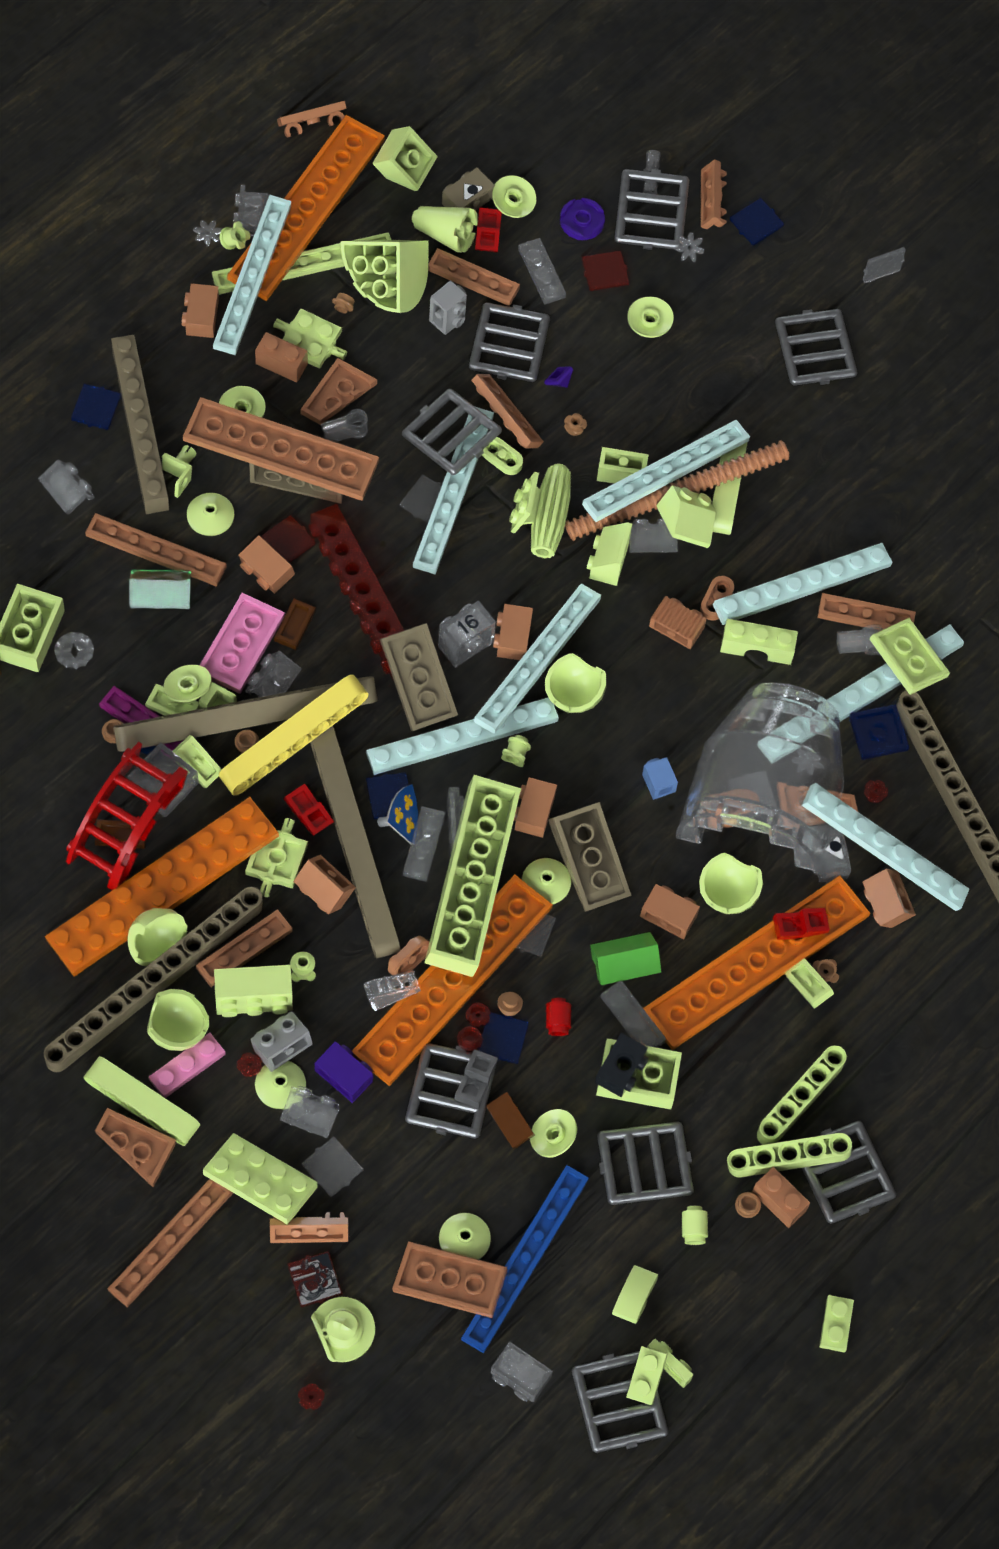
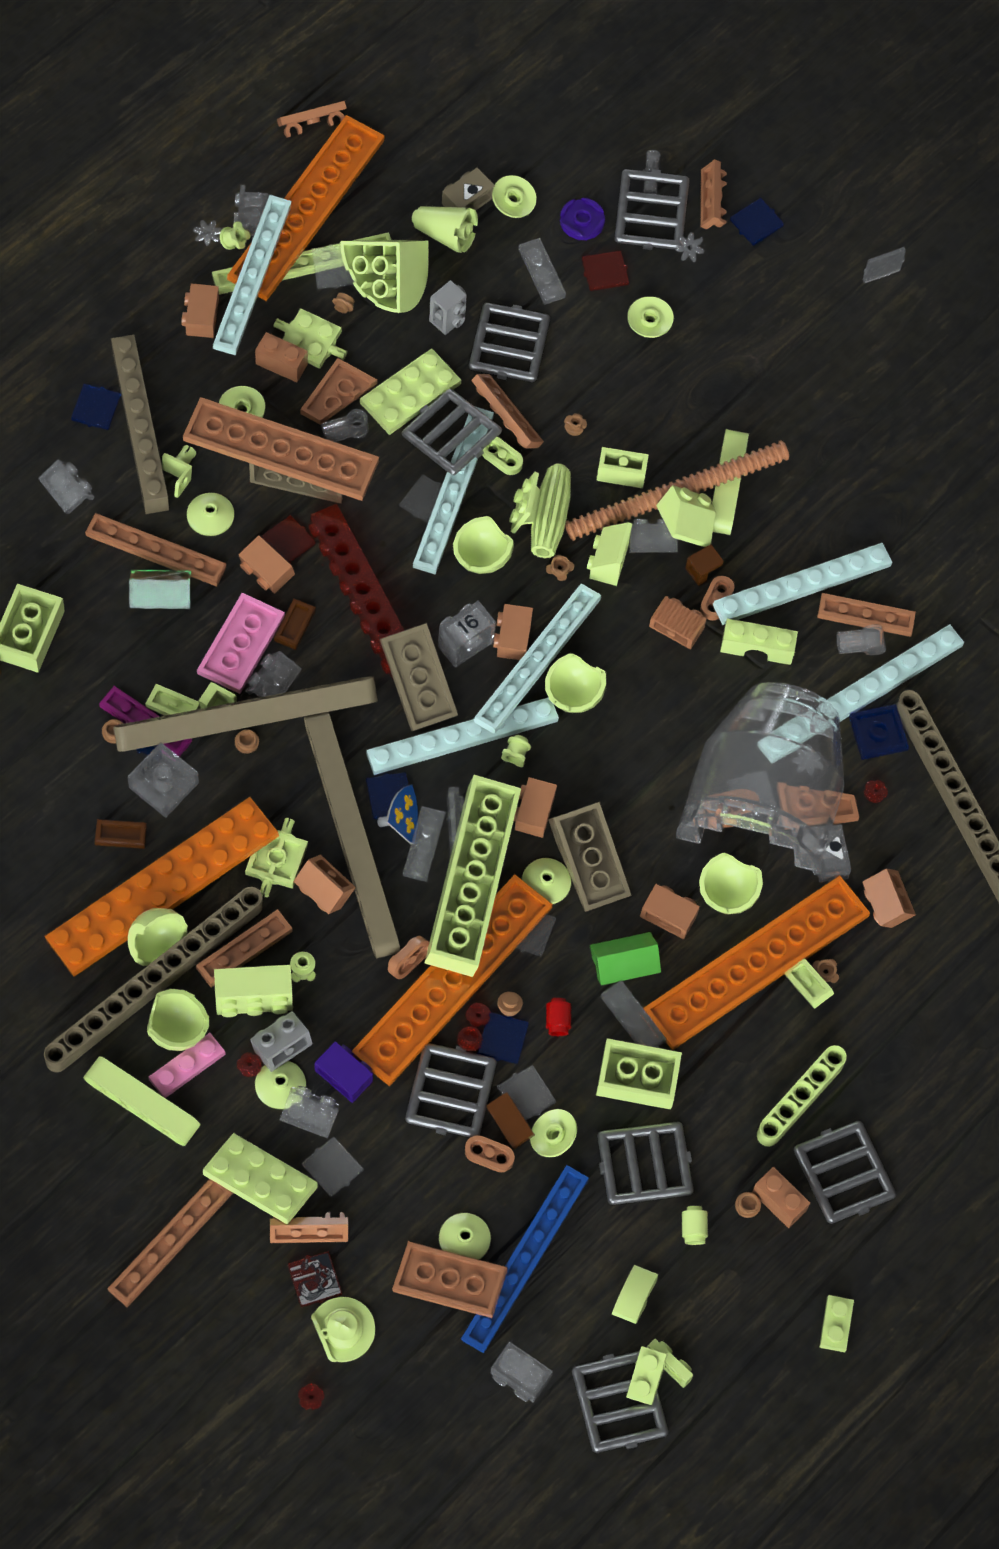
clear gear [55,632,94,669] -> none
red fence [66,742,188,890] -> none
nougat wing [95,1108,176,1187] -> none
yellowish green dish [164,665,212,702] -> none
yellowish green plate [172,735,222,788] -> none
light yellow beam [219,675,368,796] -> none
red slope [284,784,334,836] -> none
clear slope [363,971,421,1011] -> none
yellowish green slope [372,126,438,191] -> none
nougat plate [428,248,520,307] -> none
flat silver slope [454,1049,498,1108] -> none
red slope [475,208,502,252] -> none
dark purple slope [544,367,573,388] -> none
light aqua plate [582,420,750,522] -> none
black brick [595,1033,649,1098] -> none
medium blue brick [642,757,678,800] -> none
yellowish green beam [727,1133,852,1177] -> none
red slope [773,908,830,940] -> none
flat silver bar [775,309,857,385] -> none
light aqua plate [802,783,969,911] -> none
yellowish green tile [869,618,950,695] -> none
none -> clear piece [312,244,354,289]
none -> yellowish green plate [360,348,461,435]
none -> yellowish green cylinder [453,516,514,574]
none -> nougat plate [465,1135,515,1172]
none -> clear piece [497,1065,556,1120]
none -> medium nougat plate [546,555,574,581]
none -> reddish brown panel [685,544,724,586]

